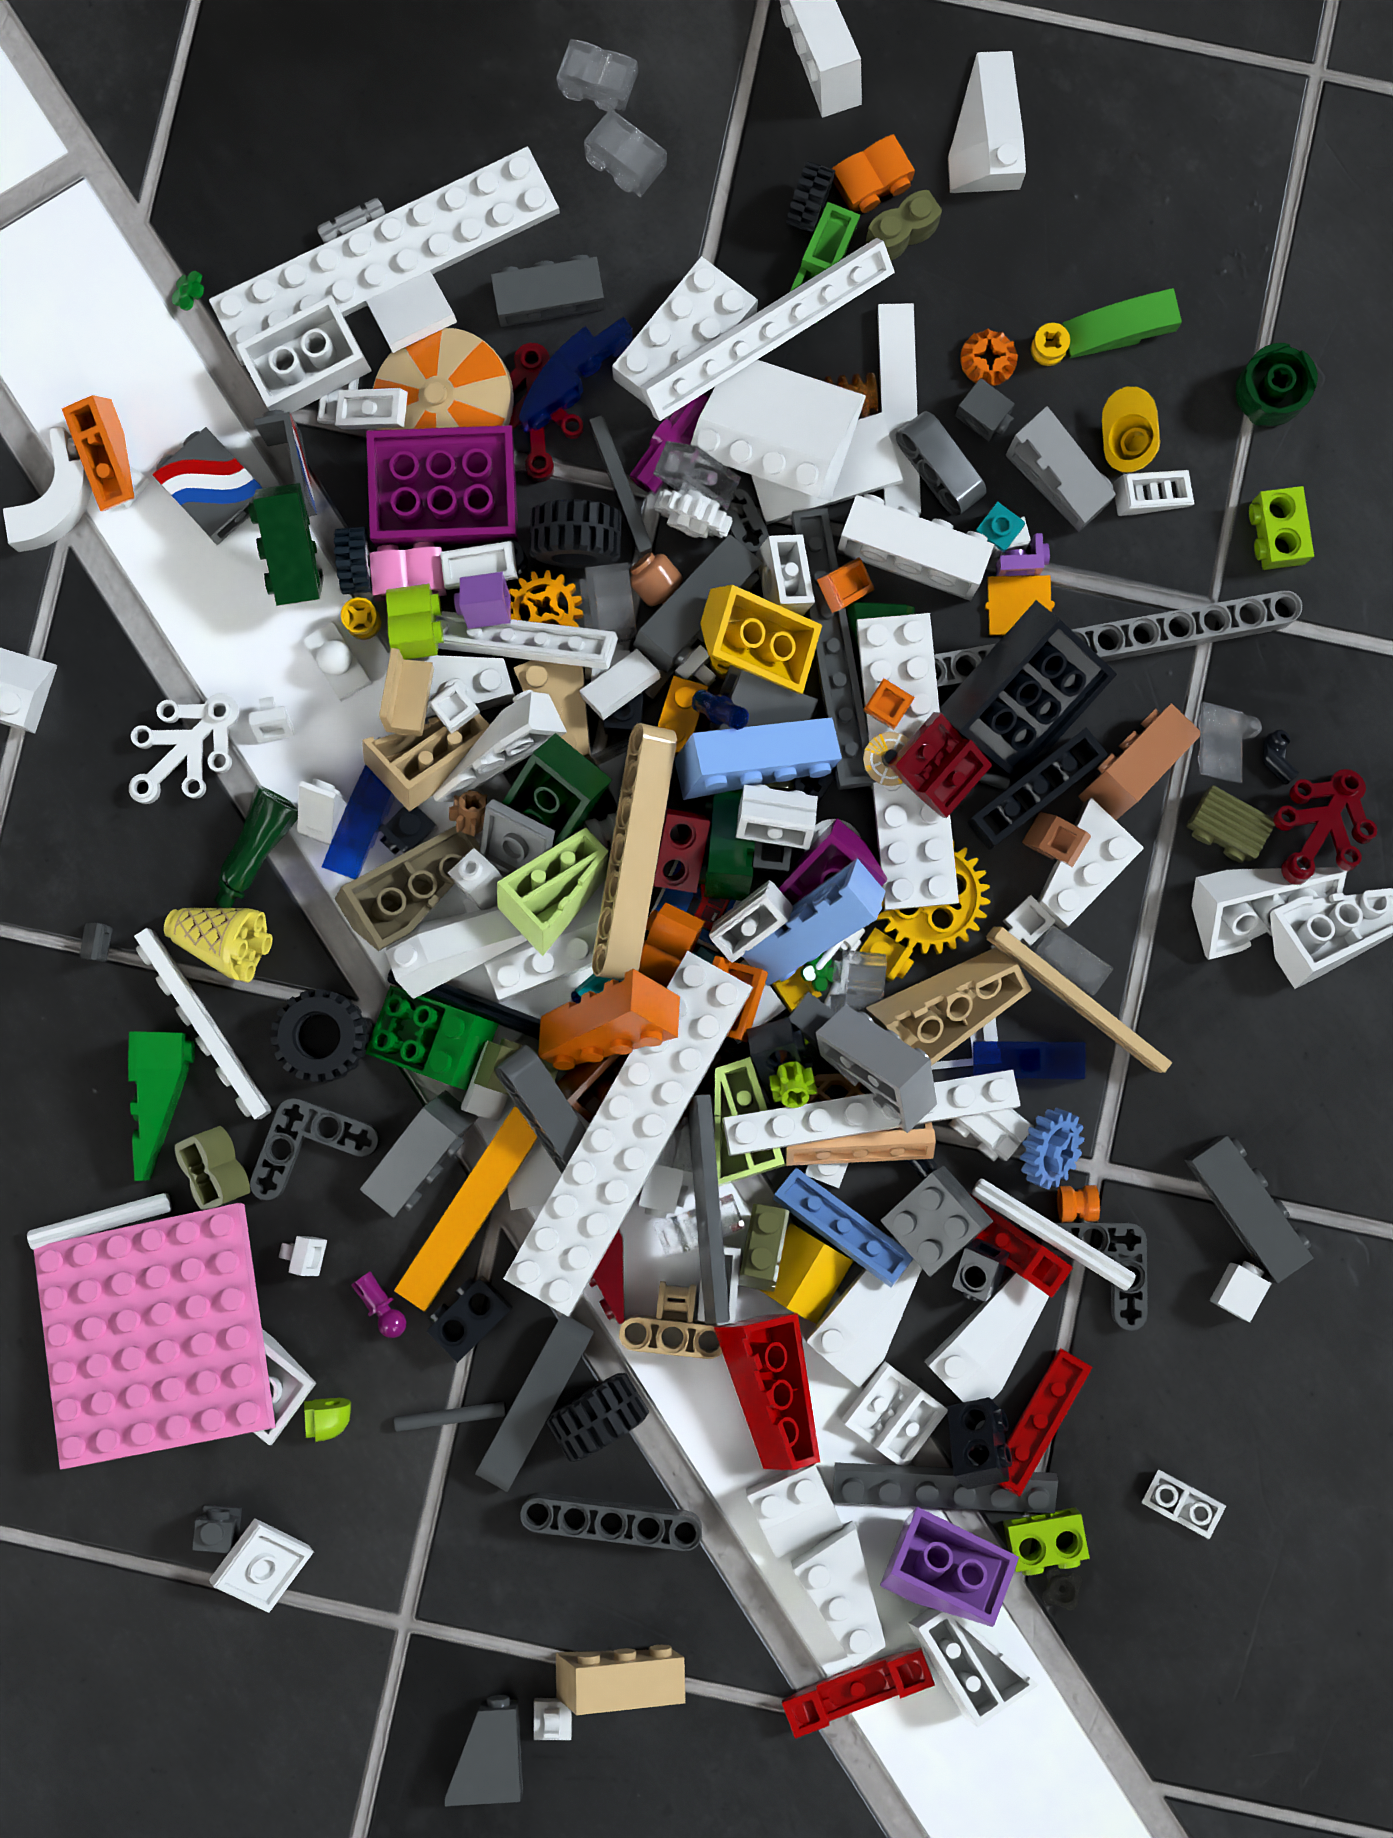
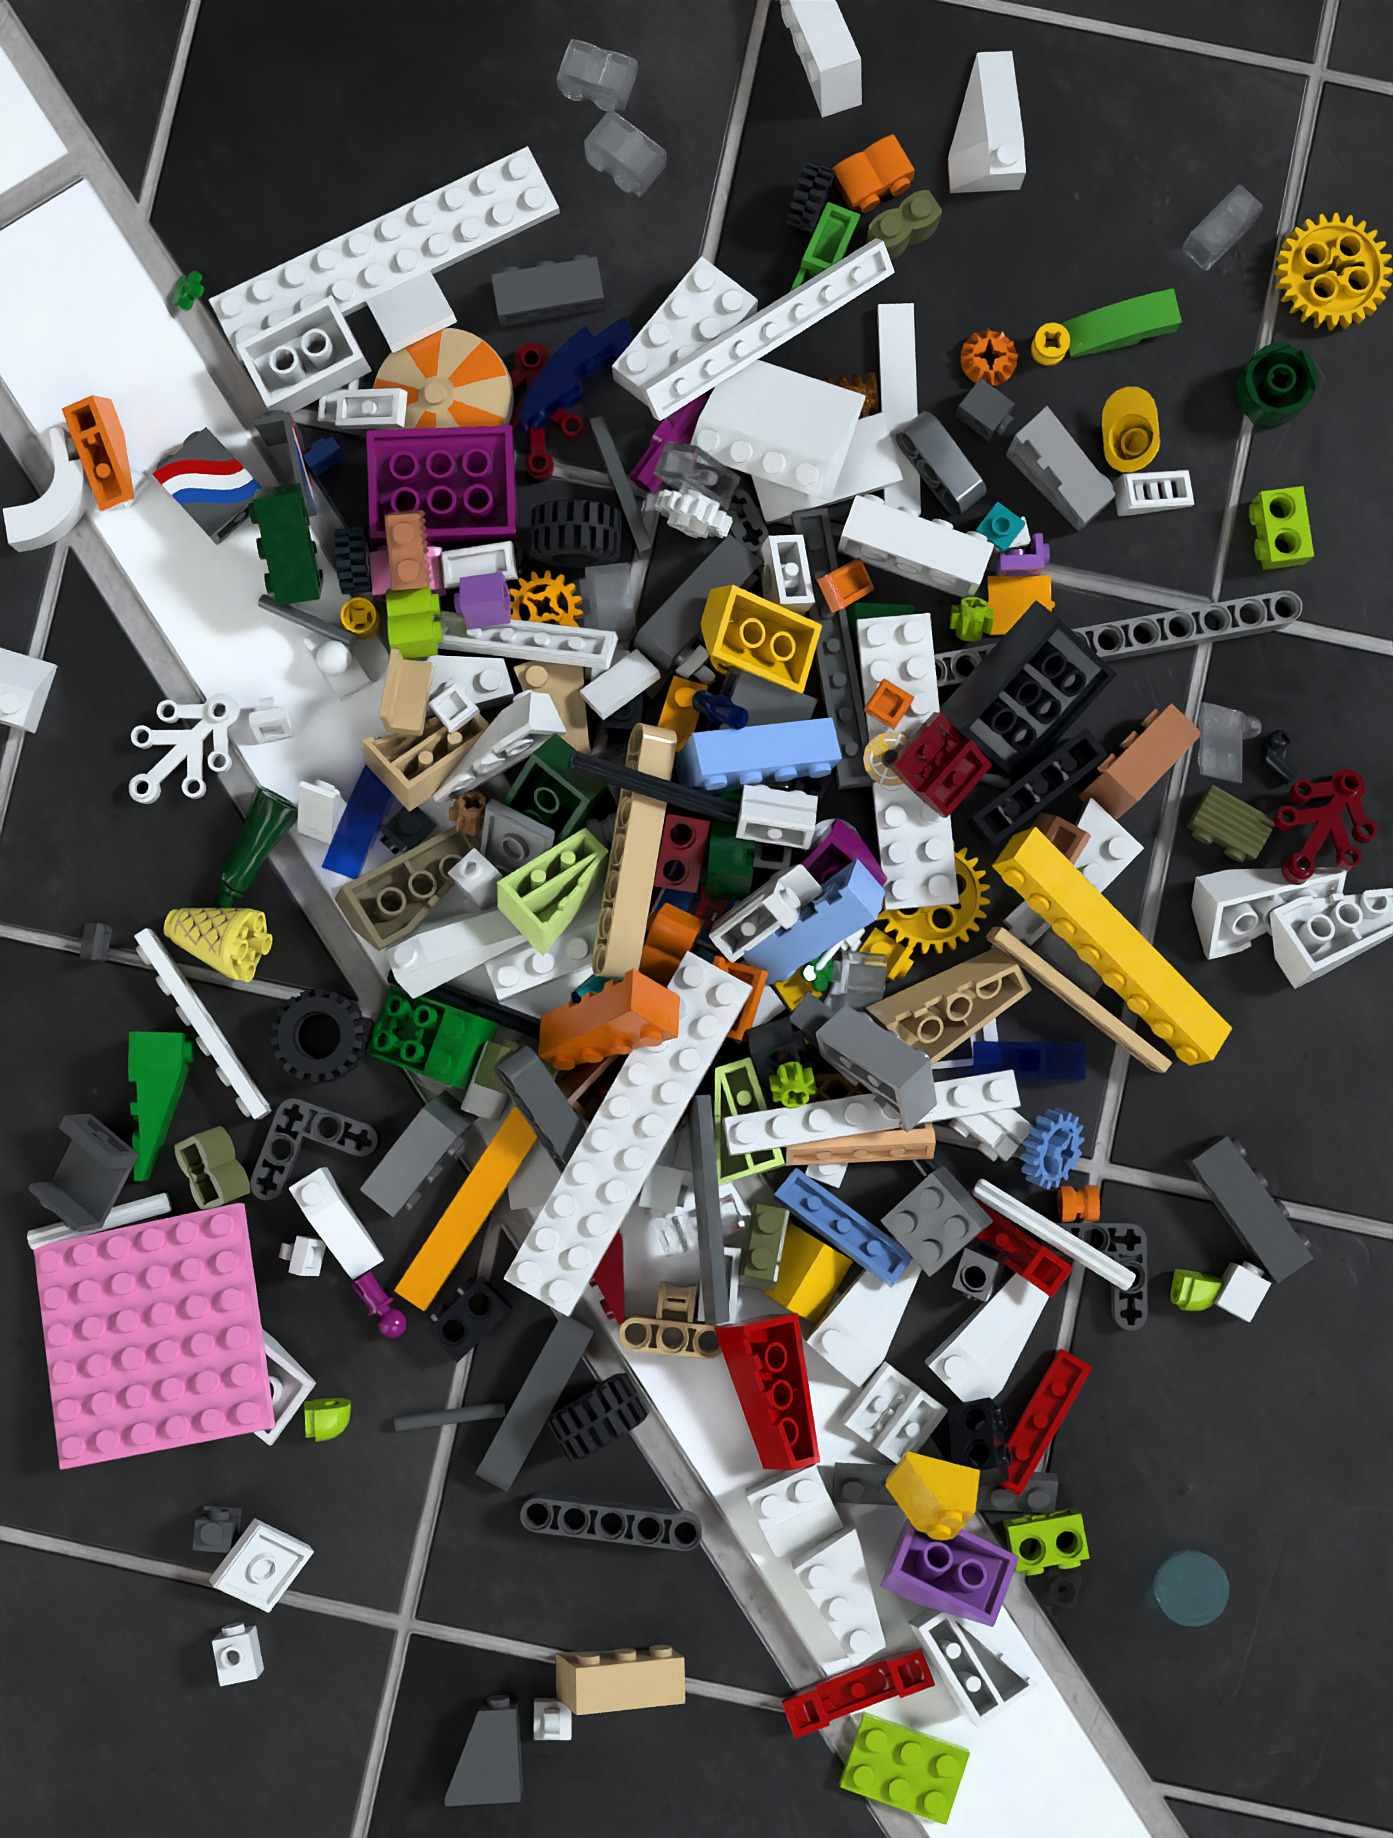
light grey axle [317,198,385,243] -> none
nougat head [630,552,683,607] -> none
white slope [1142,1469,1226,1539] -> none
none -> dark grey panel [28,1113,139,1232]
none -> white brick [212,1622,264,1686]
none -> dark grey bar [258,594,357,648]
none -> white slope [289,1167,384,1280]
none -> dark blue plate [302,436,345,477]
none -> nougat brick [384,510,432,590]
none -> black axle [567,751,740,823]
none -> white slope [762,864,823,930]
none -> lime plate [839,1711,970,1825]
none -> yellow slope [885,1451,980,1540]
none -> lime gear [949,597,994,642]
none -> yellow brick [992,826,1232,1066]
none -> clear light blue tile [1153,1549,1229,1627]
none -> lime piece [1170,1269,1224,1311]
none -> clear brick [1182,184,1263,270]
none -> yellow gear [1274,213,1393,331]

